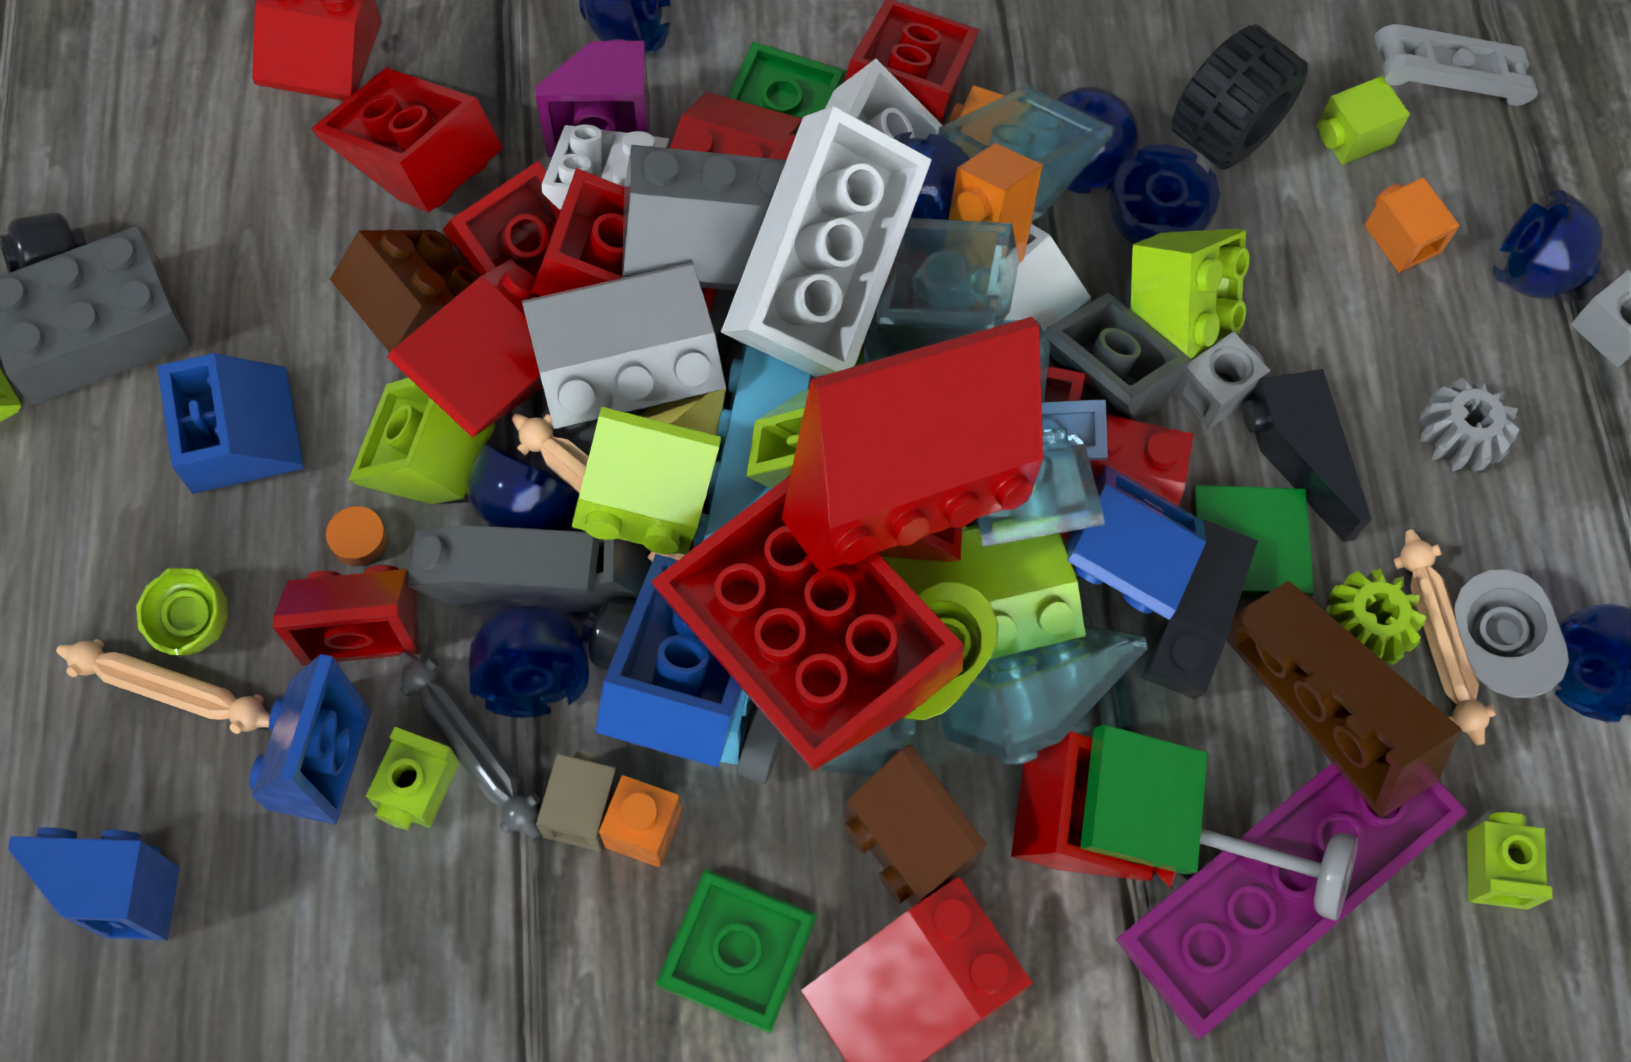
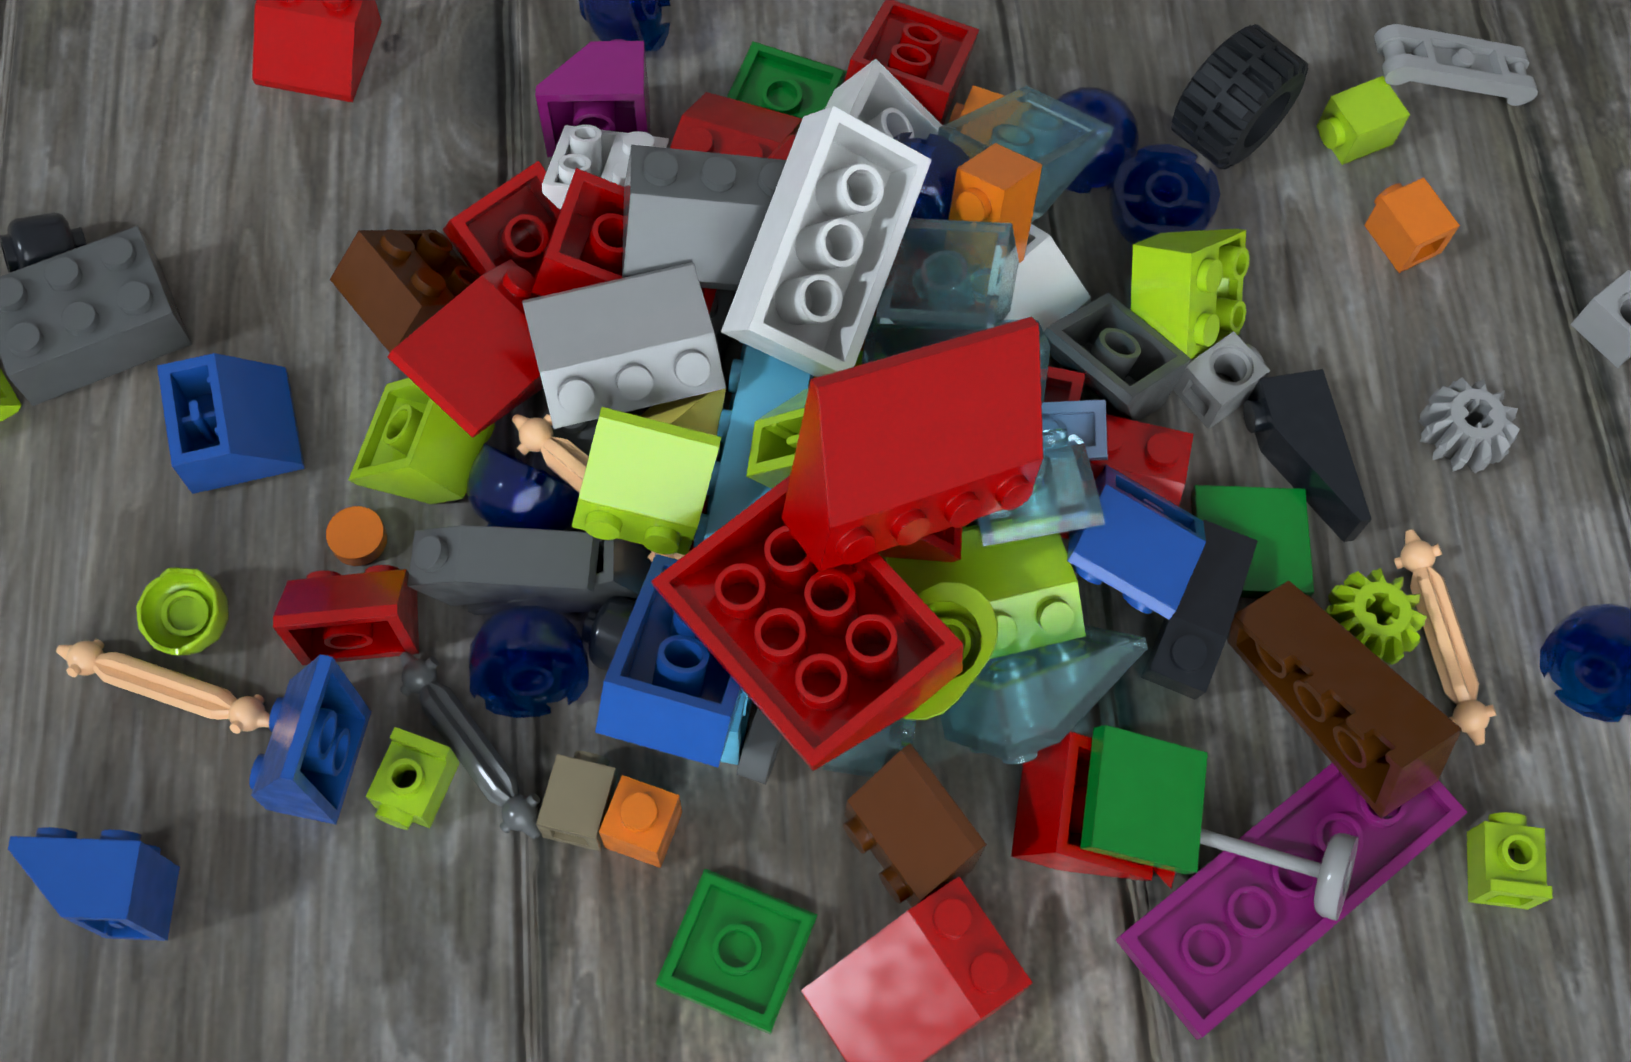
red slope [311,67,503,213] -> none
light grey piece [1455,569,1569,698] -> none
clear blue cylinder [1493,190,1603,299] -> none

